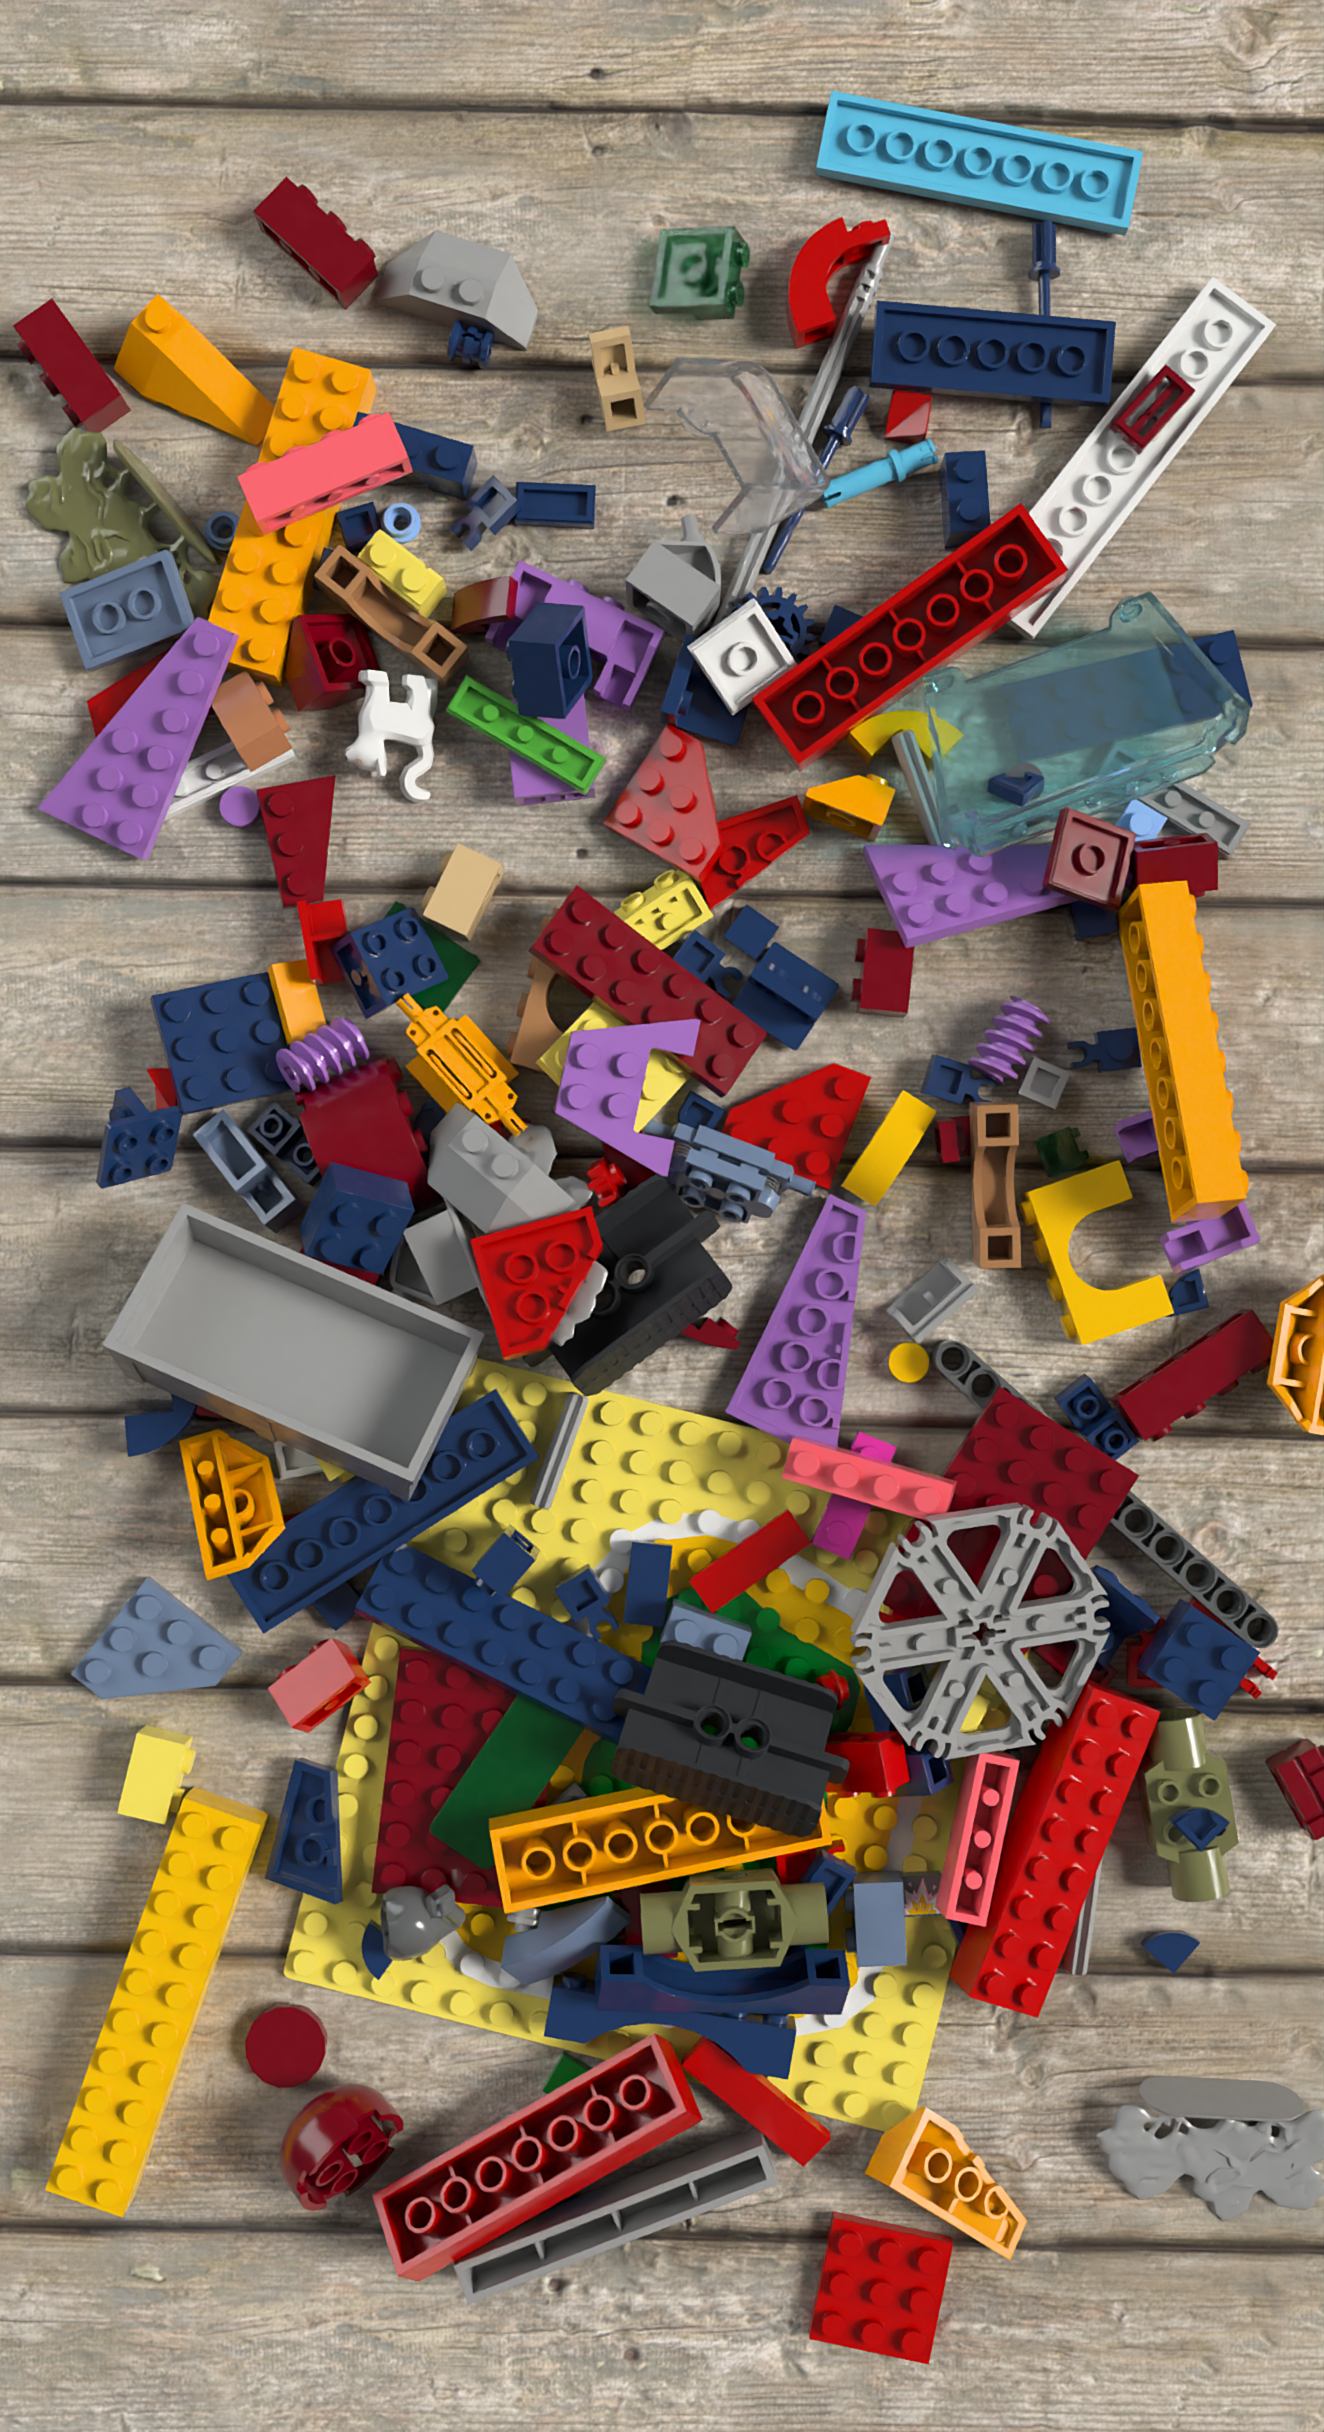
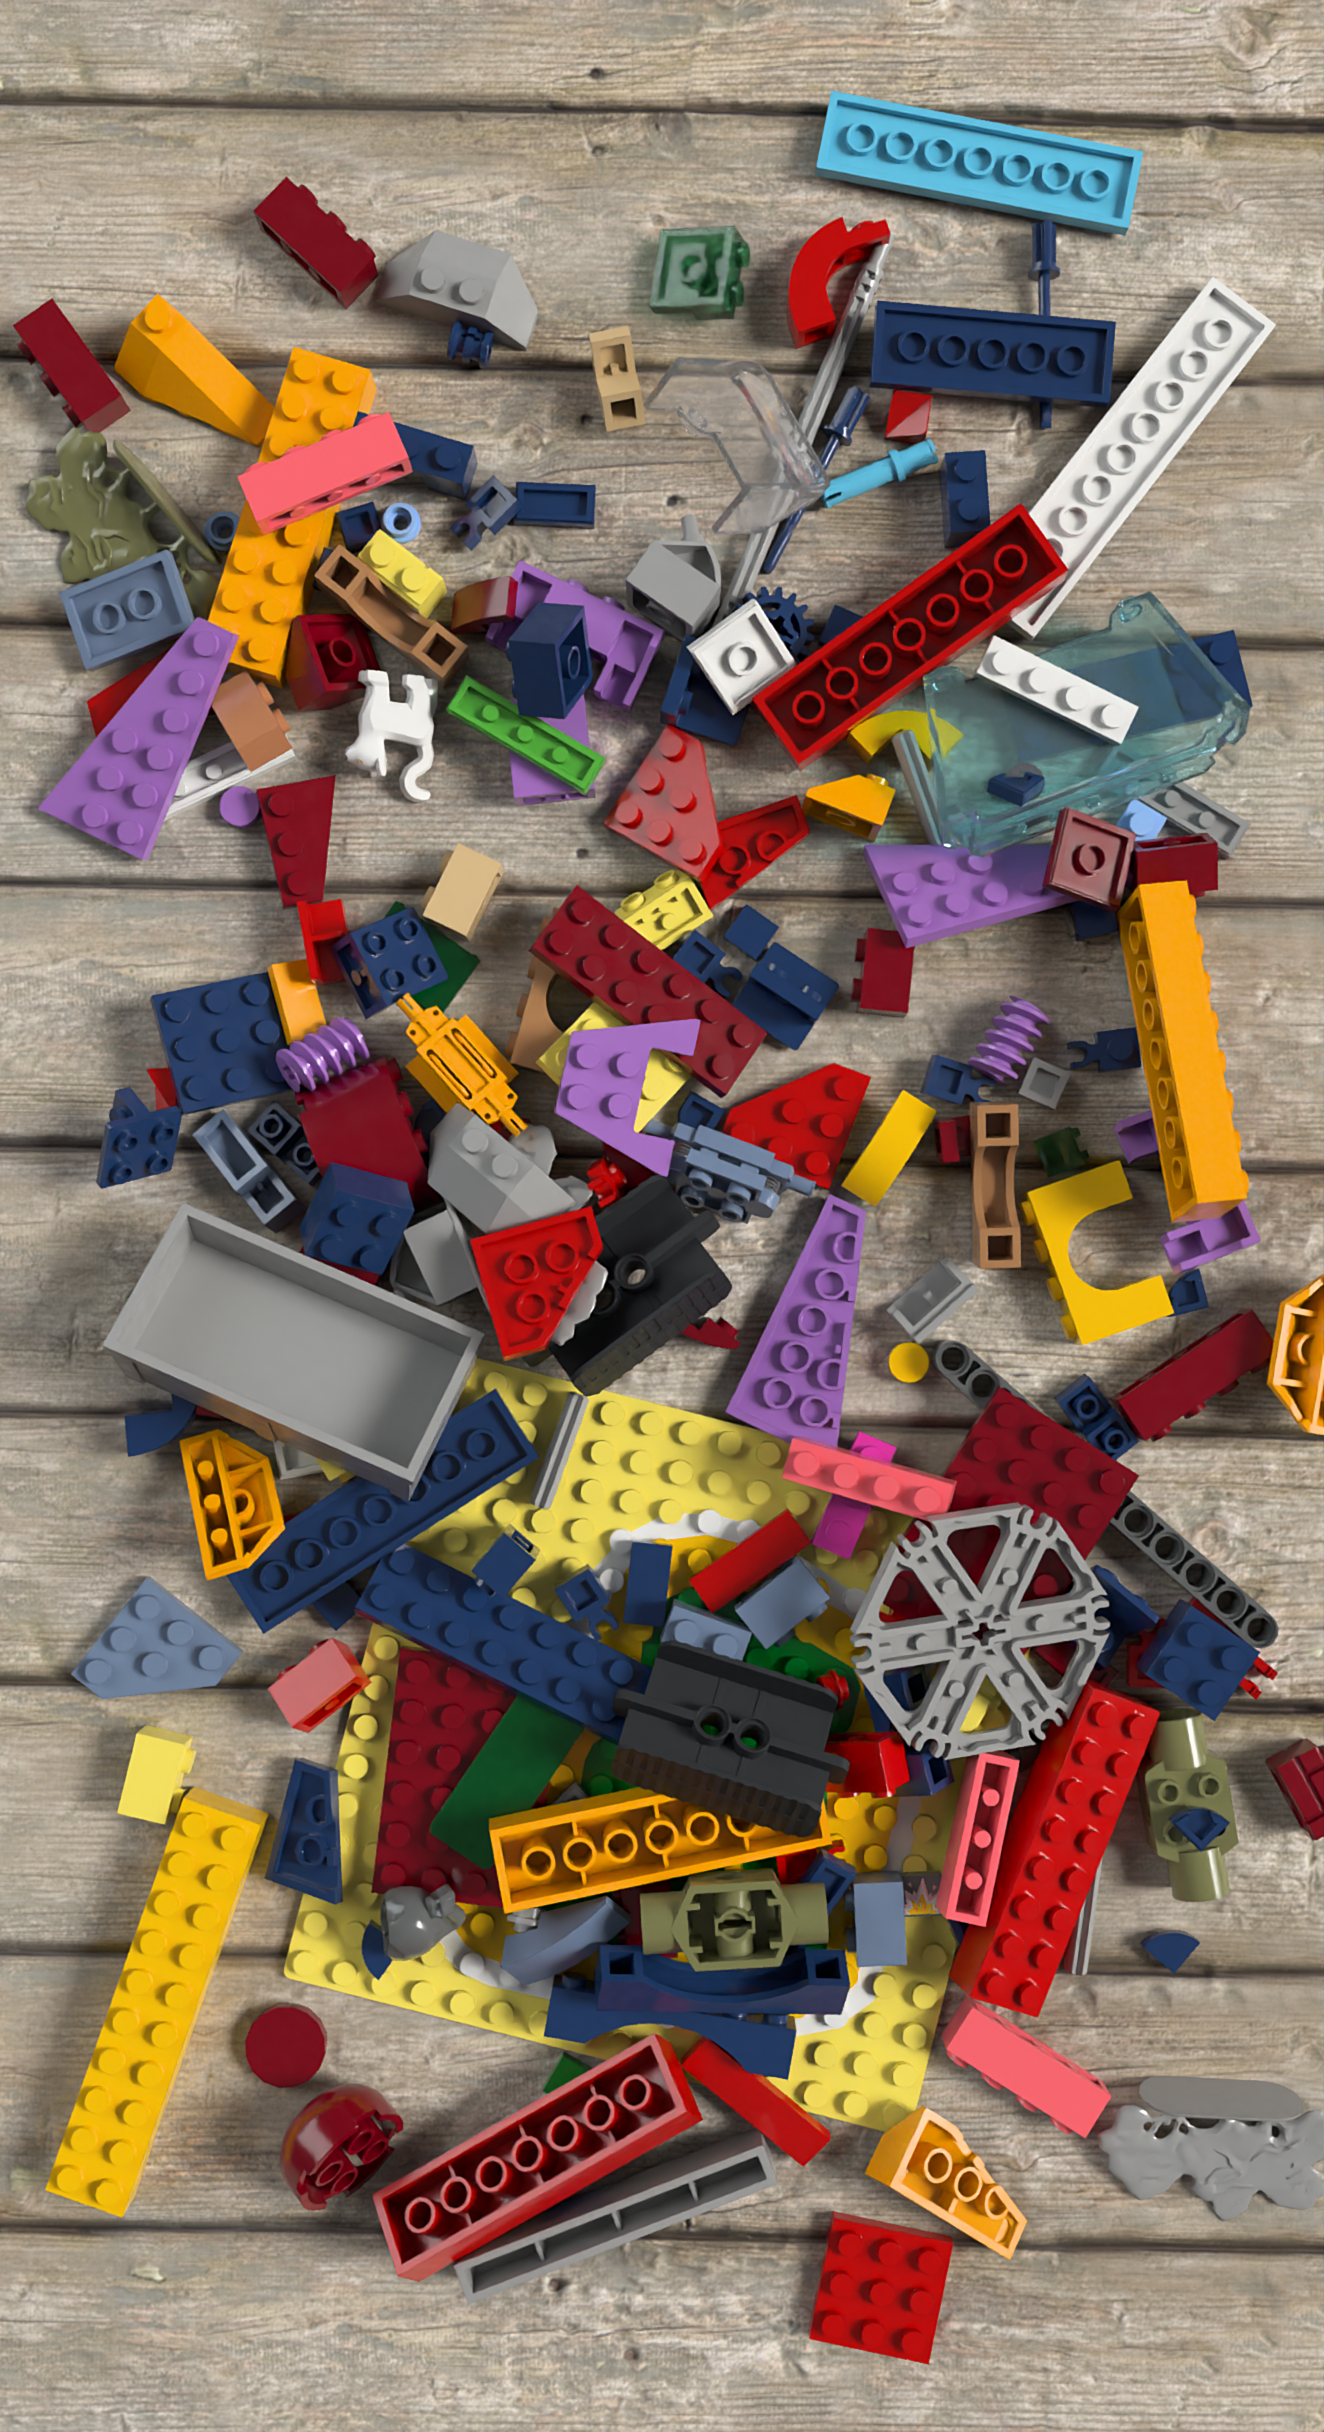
dark red tile [1110,364,1196,455] -> none
none -> sand blue brick [734,1555,830,1649]
none -> coral brick [941,1995,1111,2138]
none -> white plate [973,635,1139,746]

